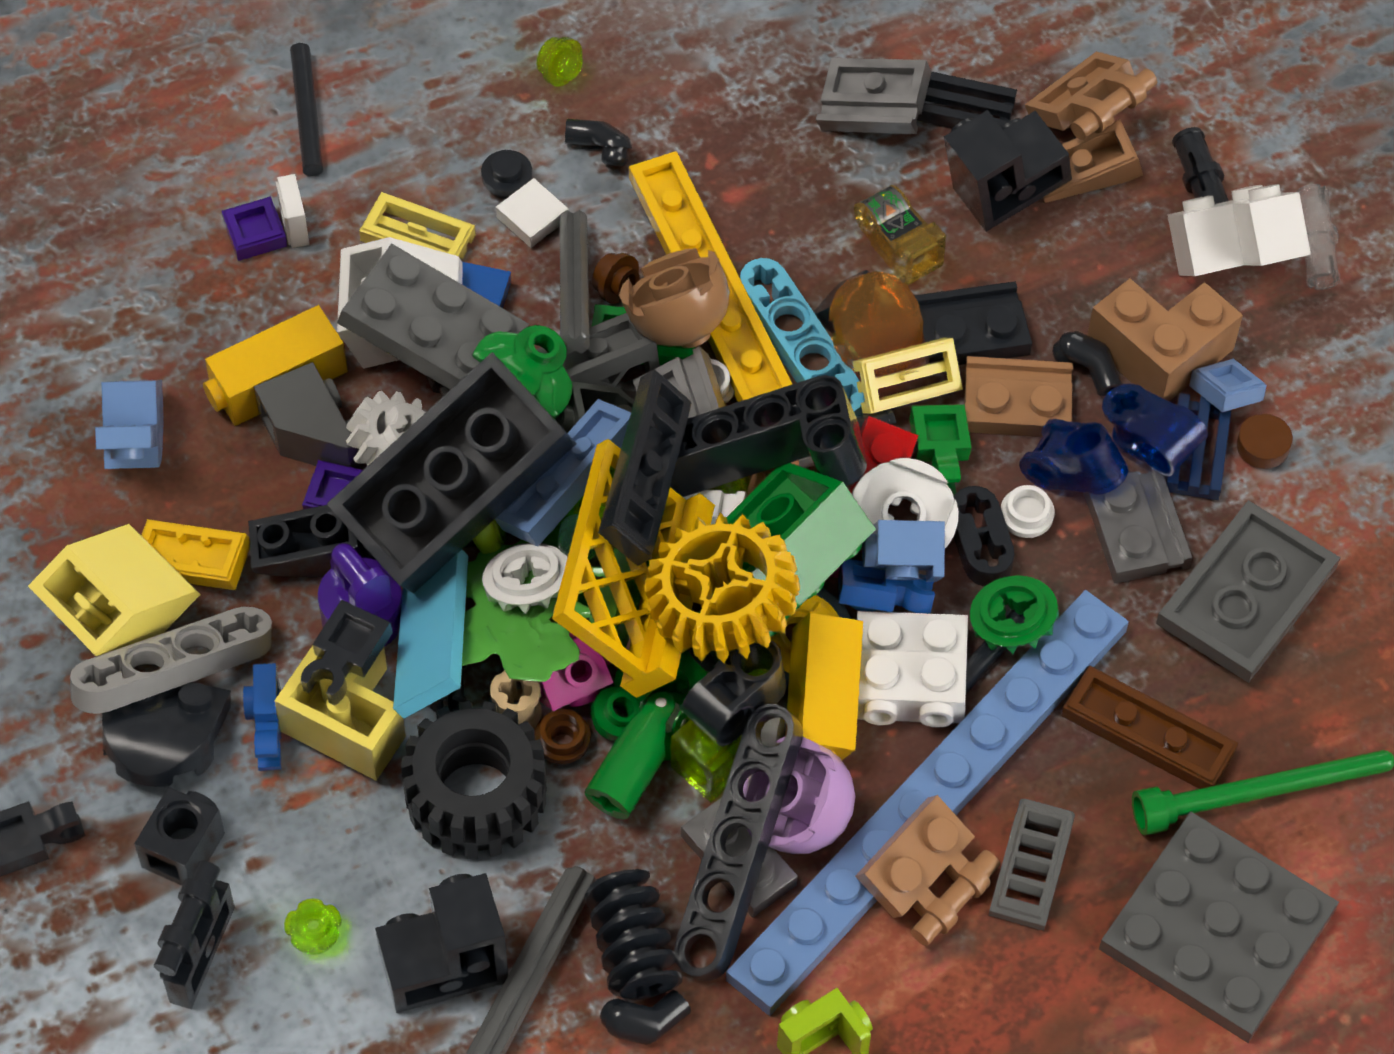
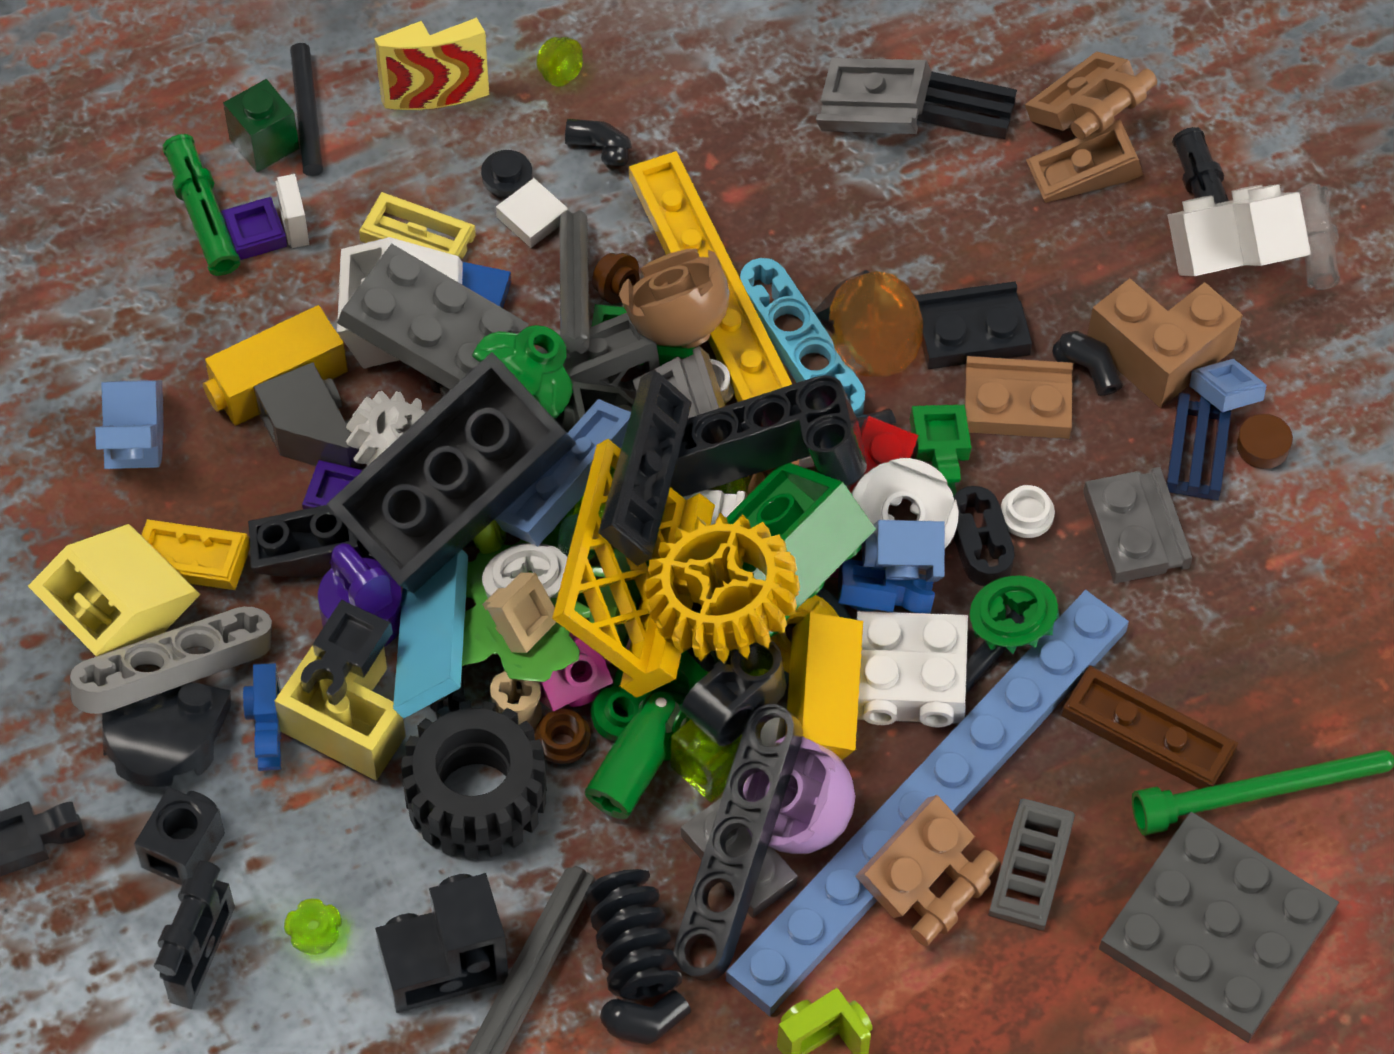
light yellow tile [852,338,963,414] -> none
clear yellow leg [854,185,947,287] -> none
black brick [944,110,1072,232] -> none
clear blue piece [1019,419,1128,495] -> none
clear blue piece [1102,384,1208,476] -> none
dark grey plate [1156,500,1341,683] -> none
none -> green pin [163,134,240,276]
none -> dark green brick [223,79,300,172]
none -> slope [374,18,489,110]
none -> tan tile [482,573,556,653]

